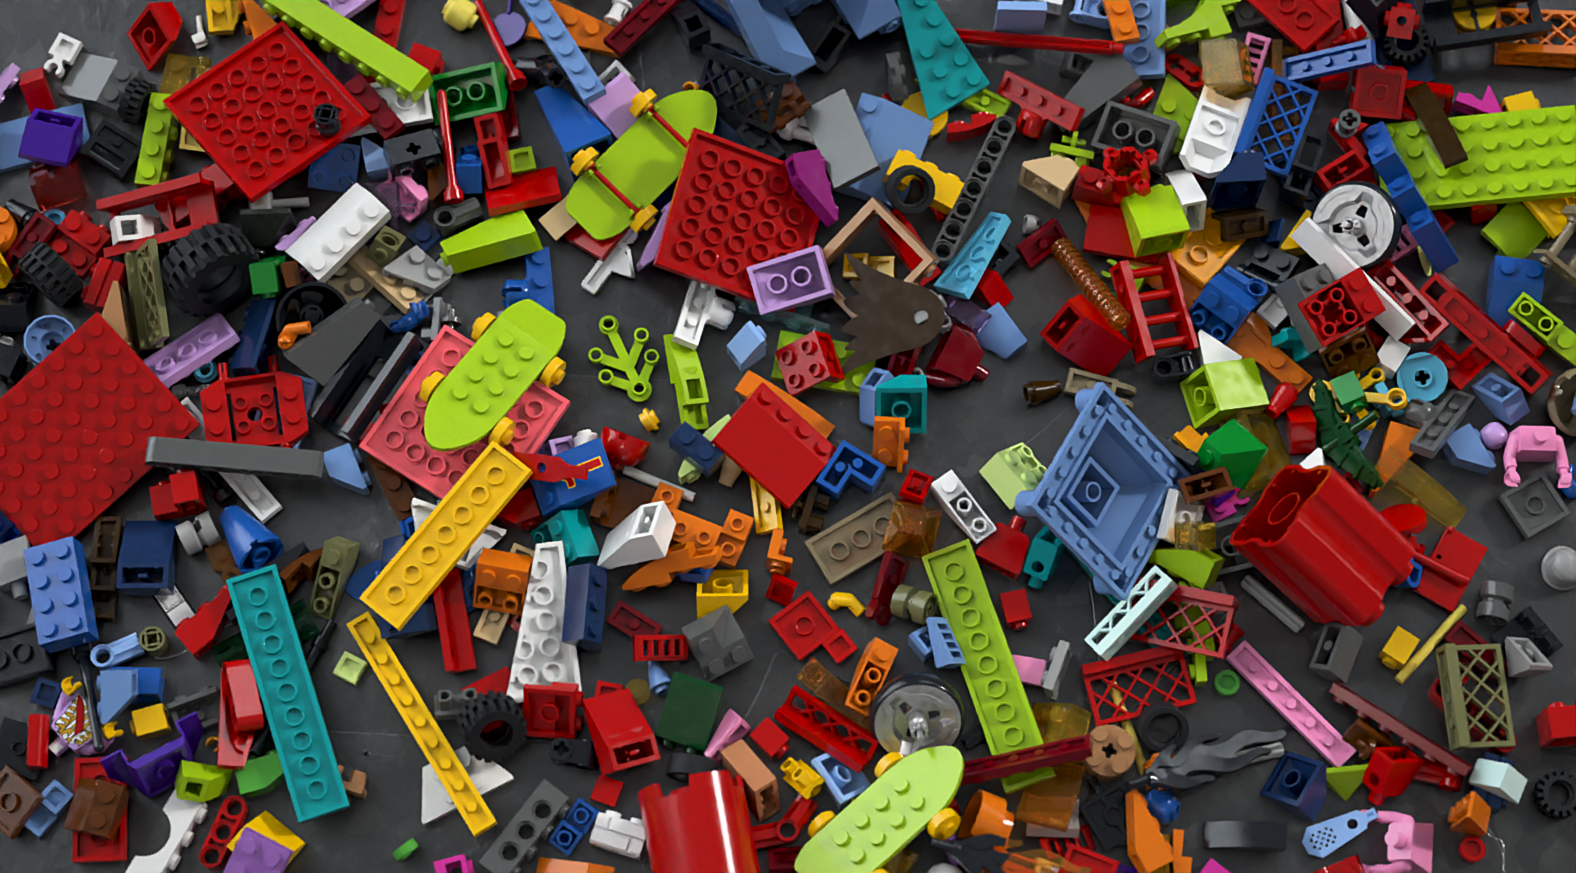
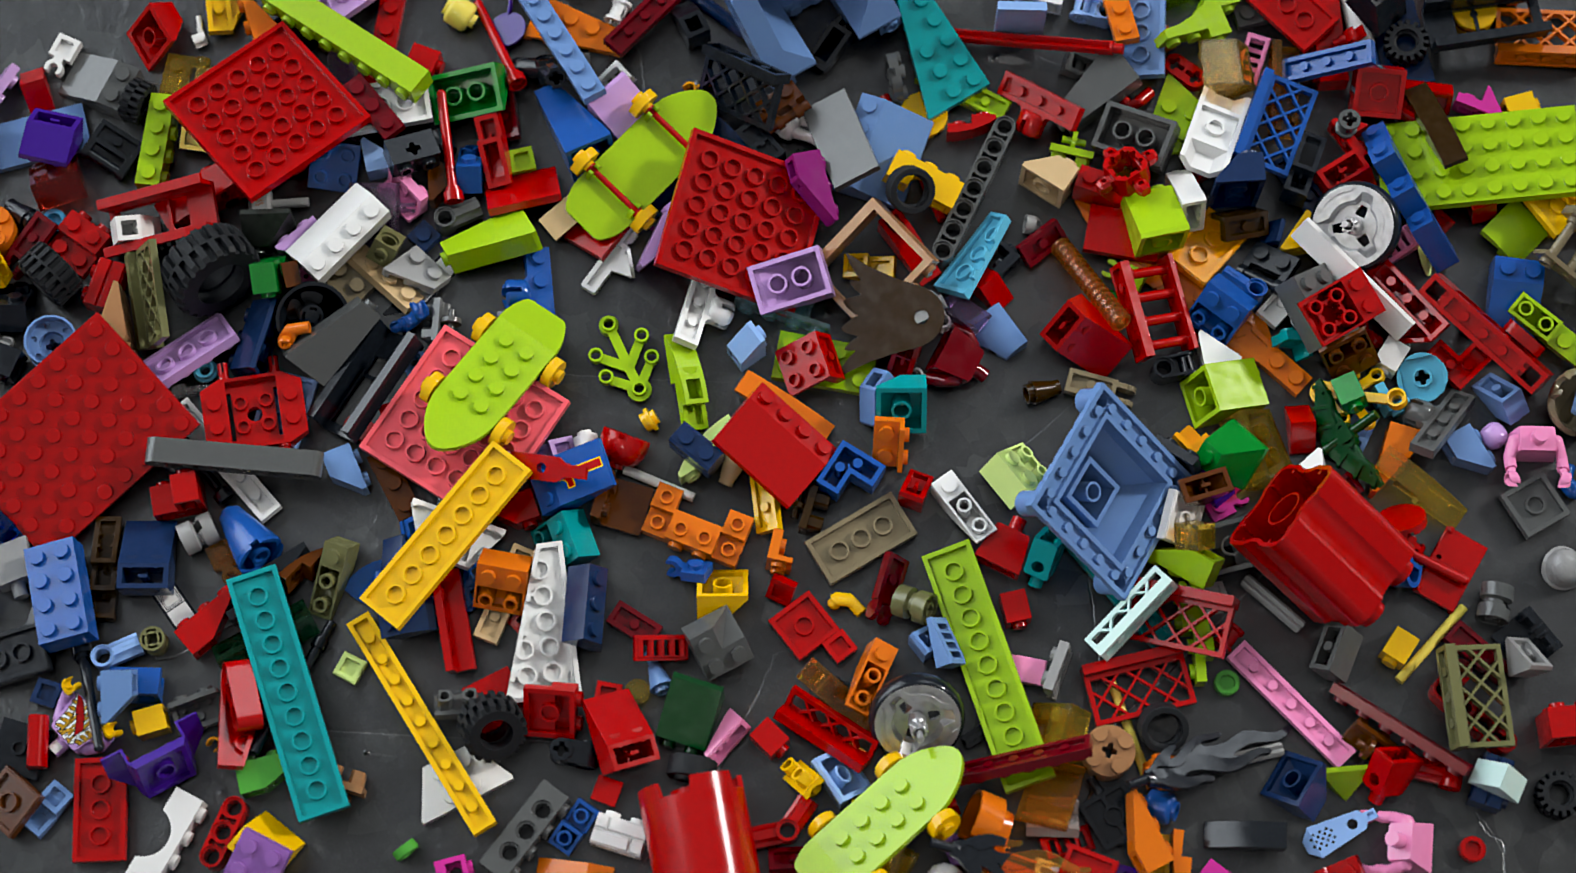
reddish brown slope [63,778,131,842] -> none
lime slope [175,760,233,803] -> none
black wheel [313,103,341,137] -> none
white slope [597,501,676,569] -> none
orange slope [622,540,723,592] -> none
nougat slope [720,739,781,822] -> none
clear orange slope [882,500,943,558] -> none
red cone [1264,382,1299,419] -> none
red brick [1384,2,1421,40] -> none
orange slope [1448,791,1491,838] -> none

